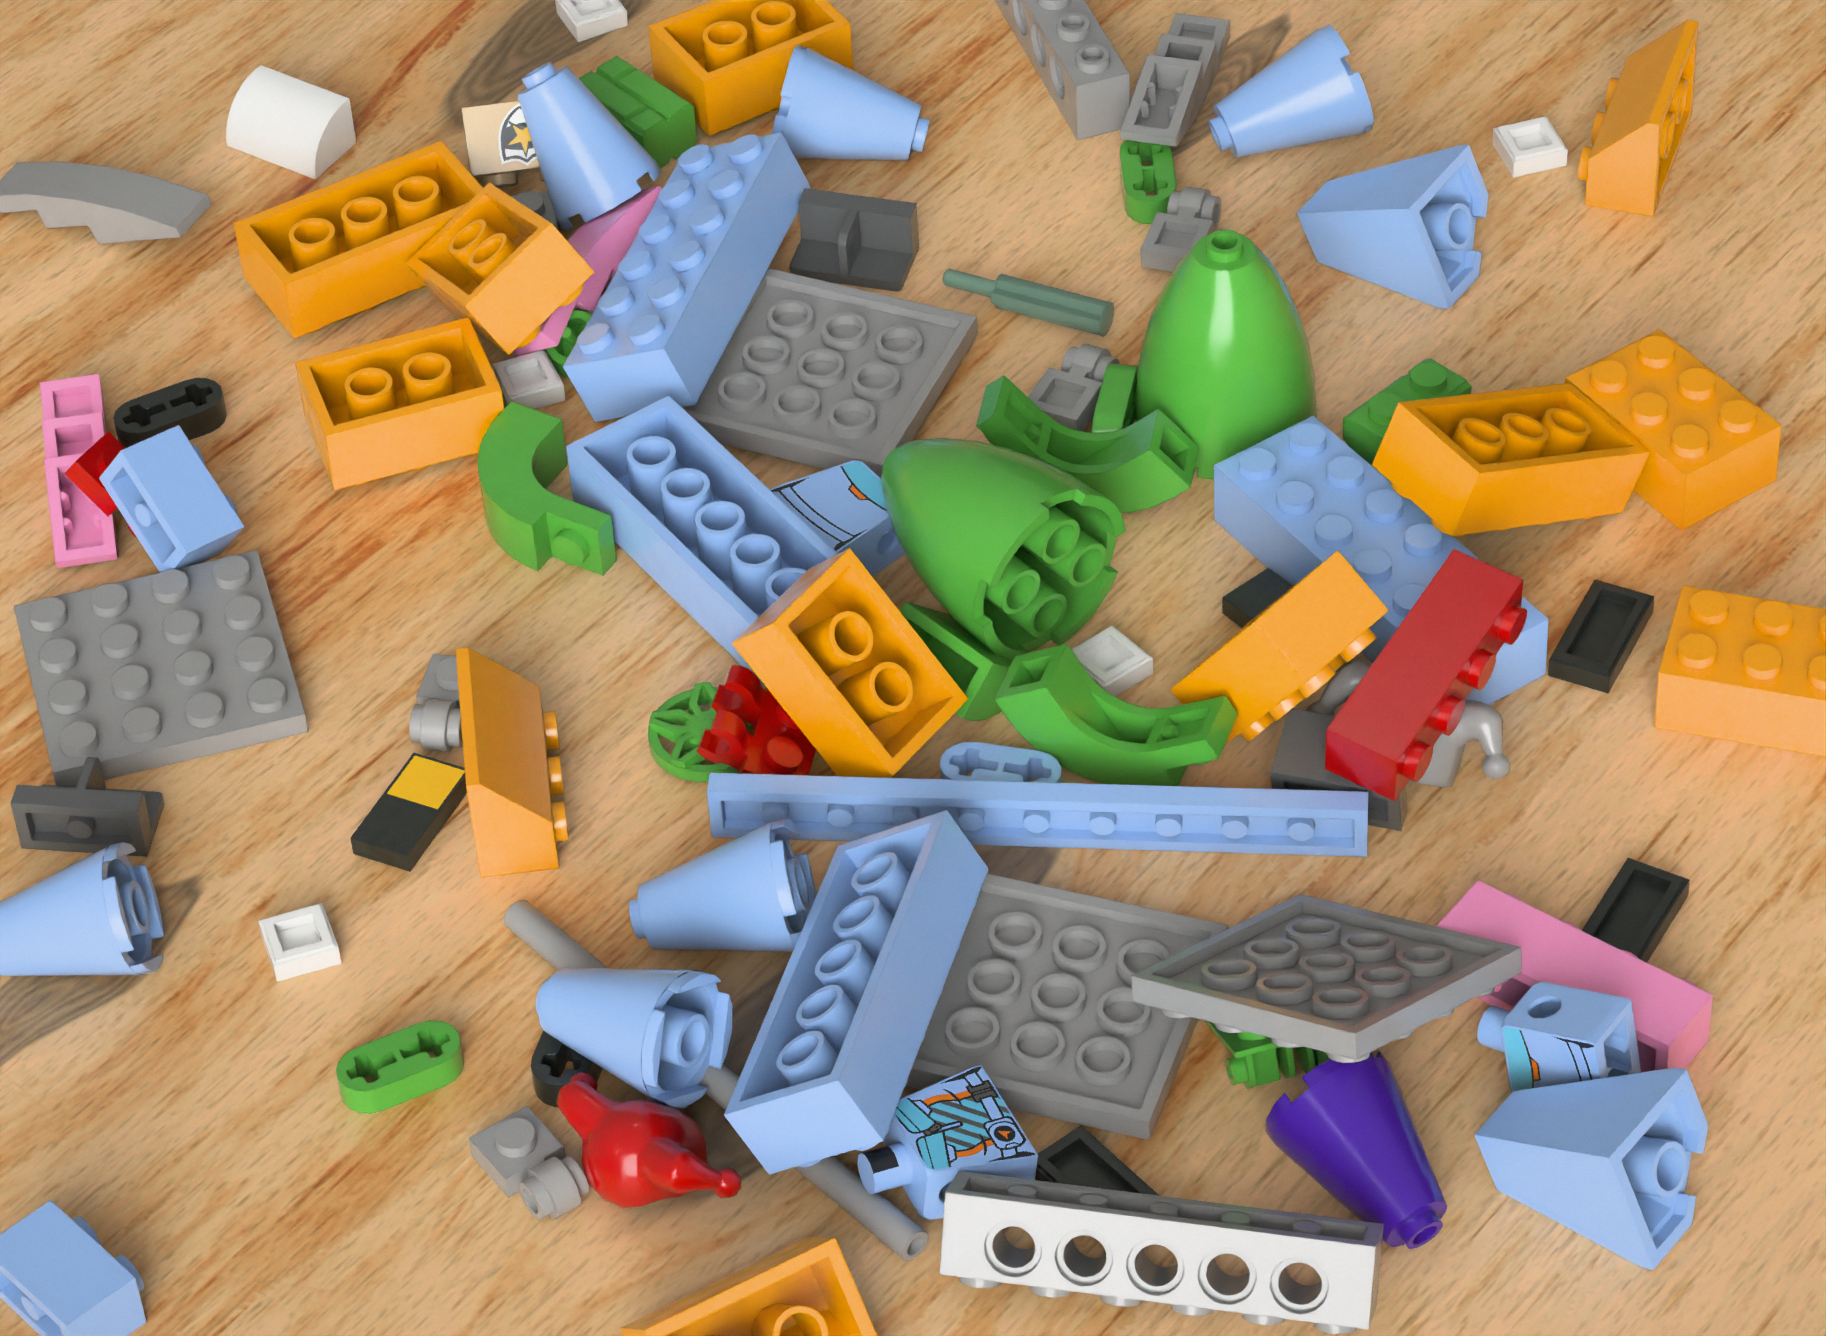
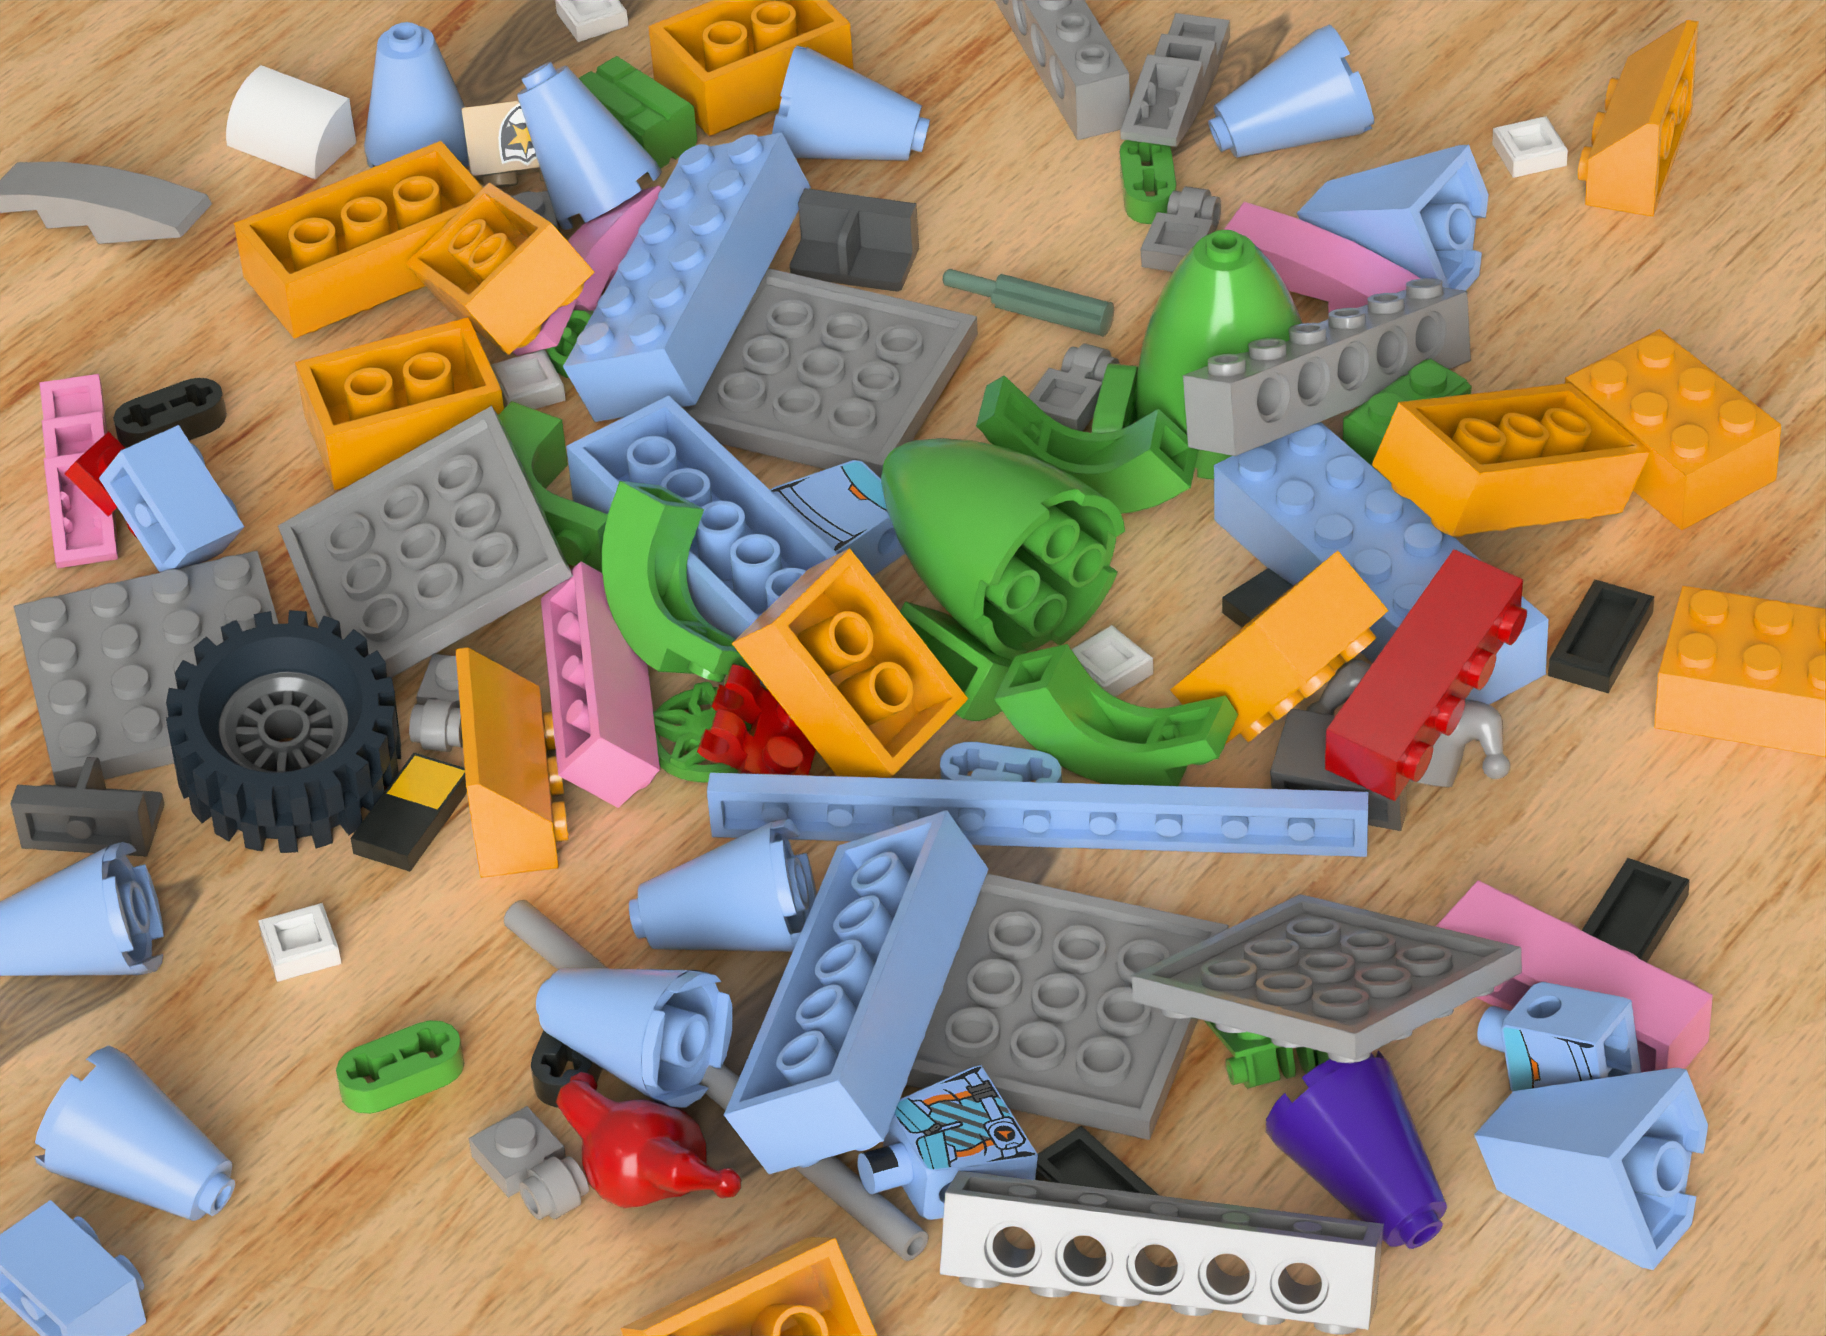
none -> light blue cone [35,1046,235,1221]
none -> black wheel [166,610,401,853]
none -> light grey plate [278,406,573,677]
none -> light blue cone [364,22,469,168]
none -> bright pink brick [541,561,660,808]
none -> bright green arch [602,481,754,682]
none -> light grey brick [1183,278,1471,456]
none -> bright pink slope [1224,202,1421,317]

